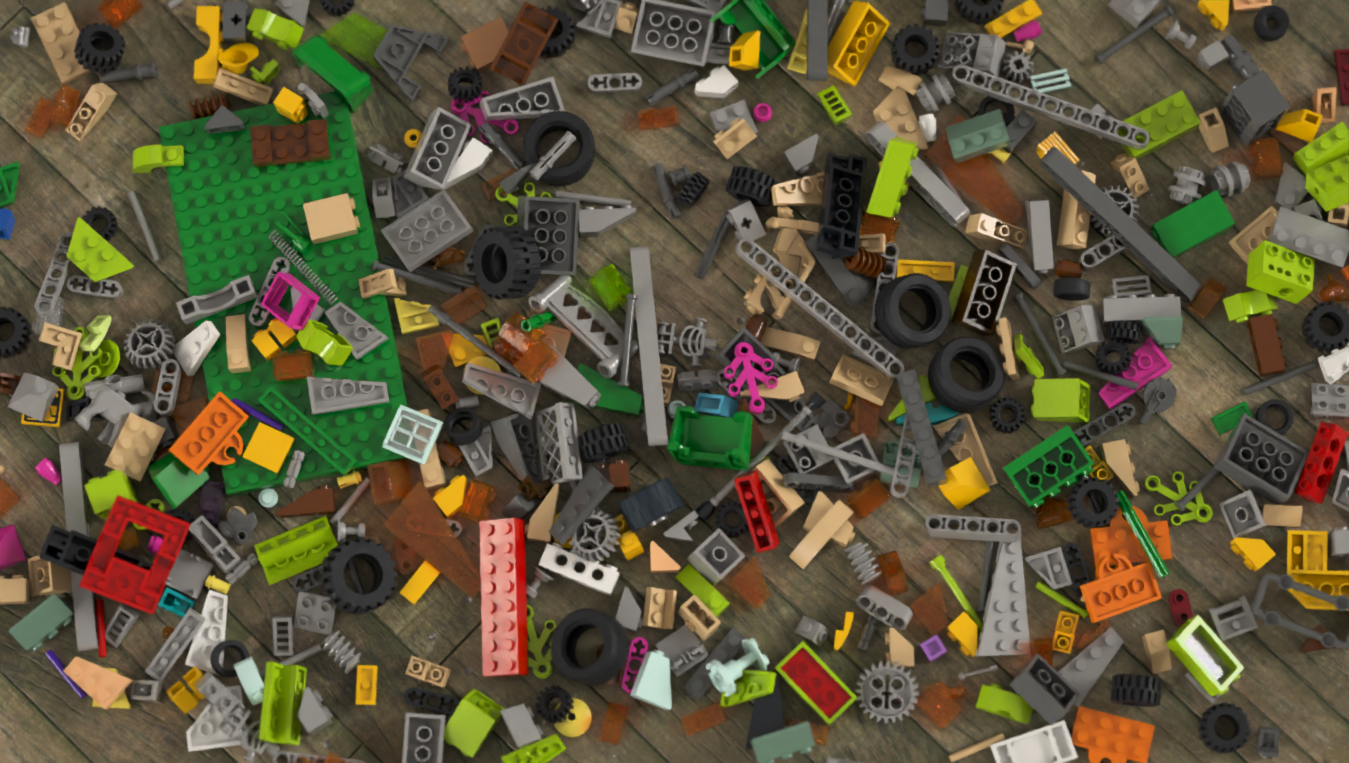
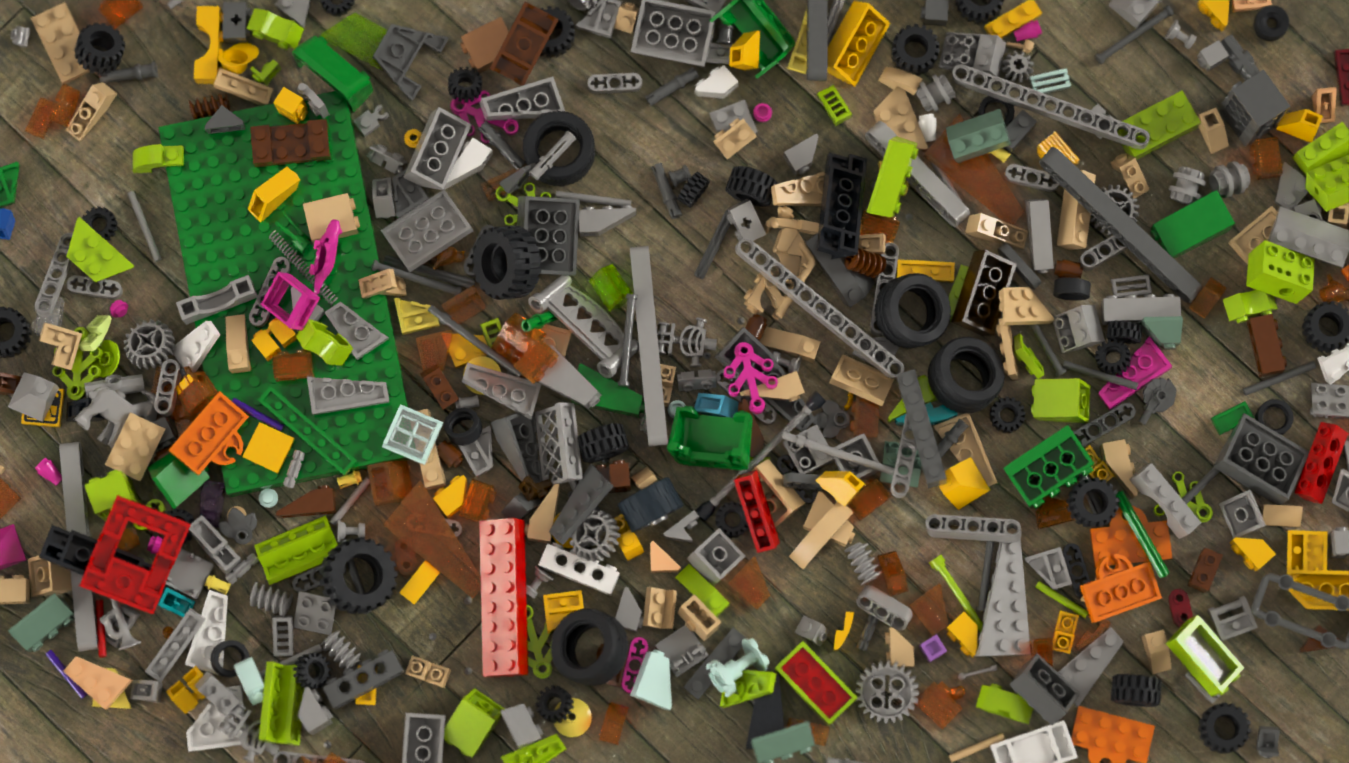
black beam [404,688,460,715] -> none
clear orange slope [638,105,680,130] -> none
clear orange slope [681,703,727,736] -> none
none -> light grey piece [99,598,141,651]
none -> dark pink plate [110,300,128,318]
none -> clear orange torso [176,366,218,416]
none -> yellow slope [248,167,300,223]
none -> light grey piece [250,582,293,616]
none -> black tyre [293,653,331,689]
none -> dark pink animal [309,219,343,295]
none -> dark grey brick [323,649,405,710]
none -> light grey plate [353,105,389,137]
none -> yellow wing [543,590,584,633]
none -> tan slope [630,467,657,490]
none -> yellow slope [816,471,865,506]
none -> tan wing [999,287,1055,326]
none -> light grey beam [1005,164,1059,192]
none -> light grey arch [1129,463,1201,539]
none -> reddish brown brick [1187,548,1223,593]

